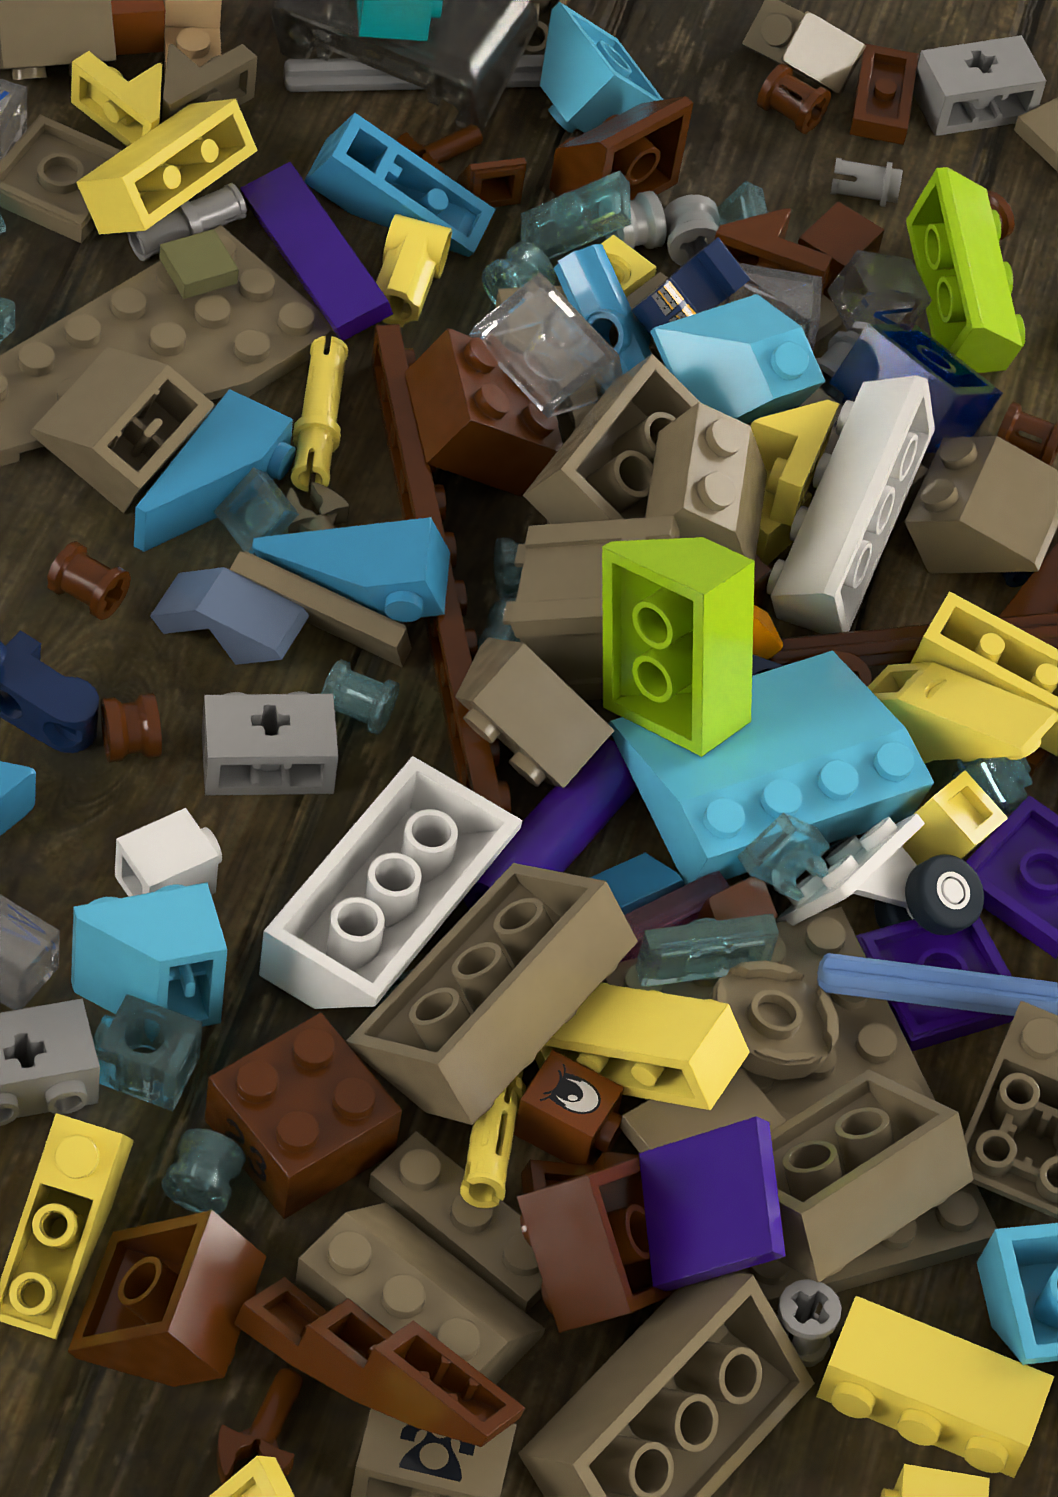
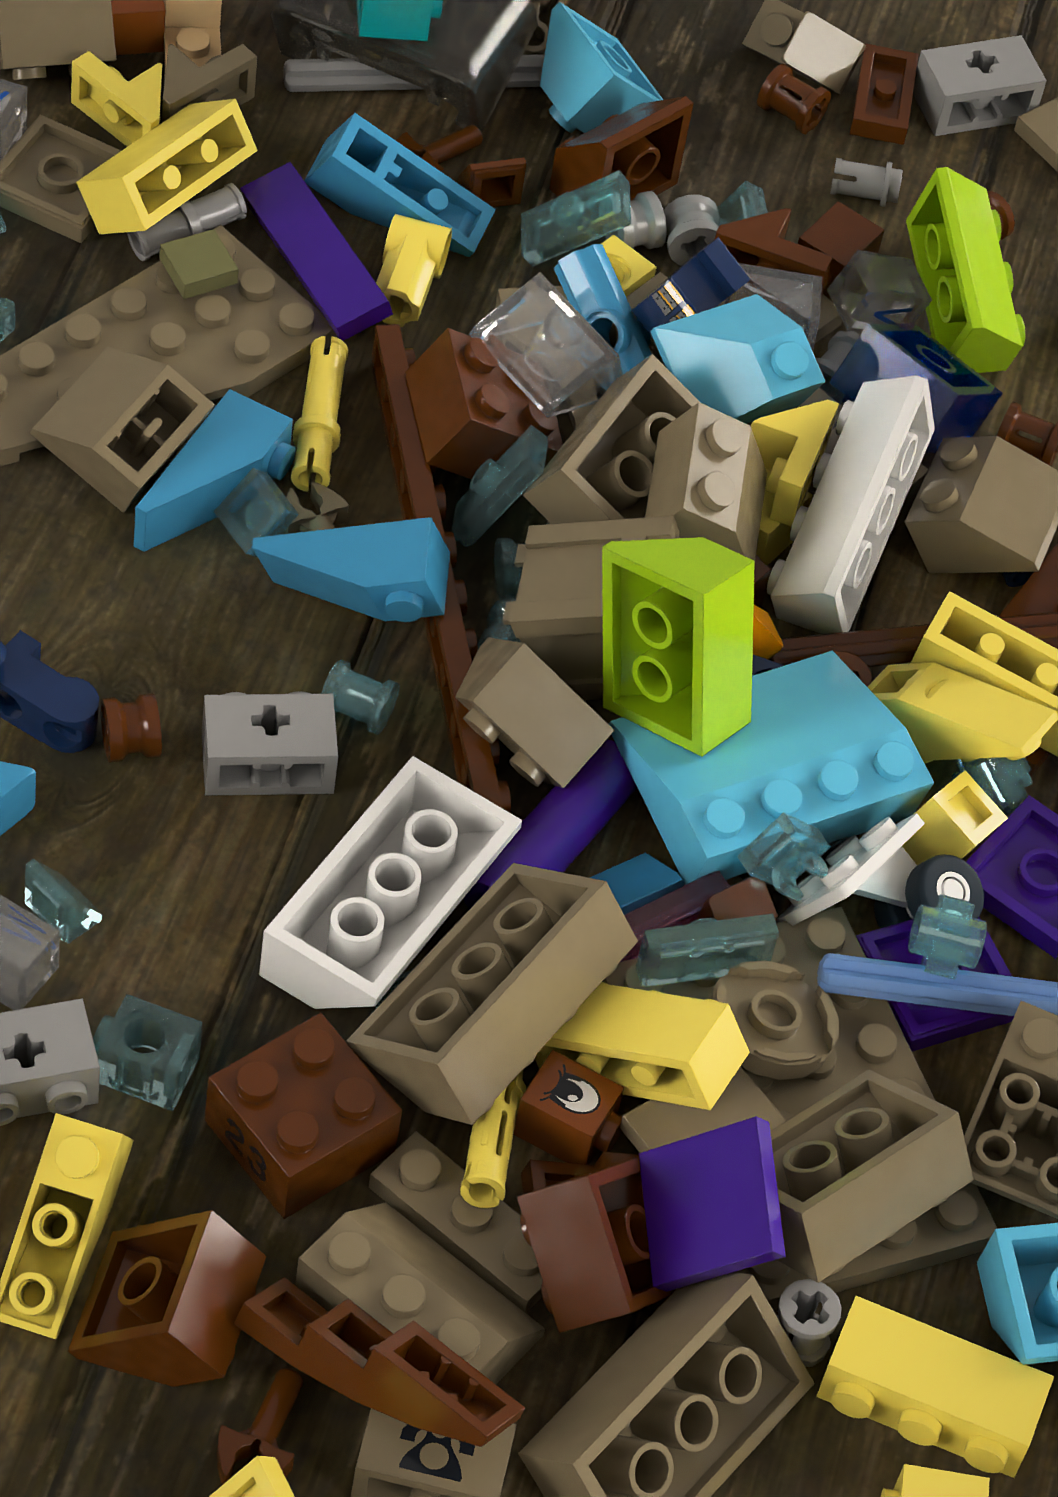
reddish brown bush [47,541,131,620] -> none
medium azure slope [71,882,227,1036] -> none
white brick [115,808,222,897] -> none
sand blue slope [150,567,309,665] -> none
clear light blue wheel [162,1128,246,1214] -> none
dark tan tile [230,551,412,667] -> none
clear light blue wheel [482,241,556,305] -> none
none -> clear light blue slope [25,859,103,944]
none -> clear light blue plate [451,425,548,548]
none -> clear light blue gear [908,894,987,980]

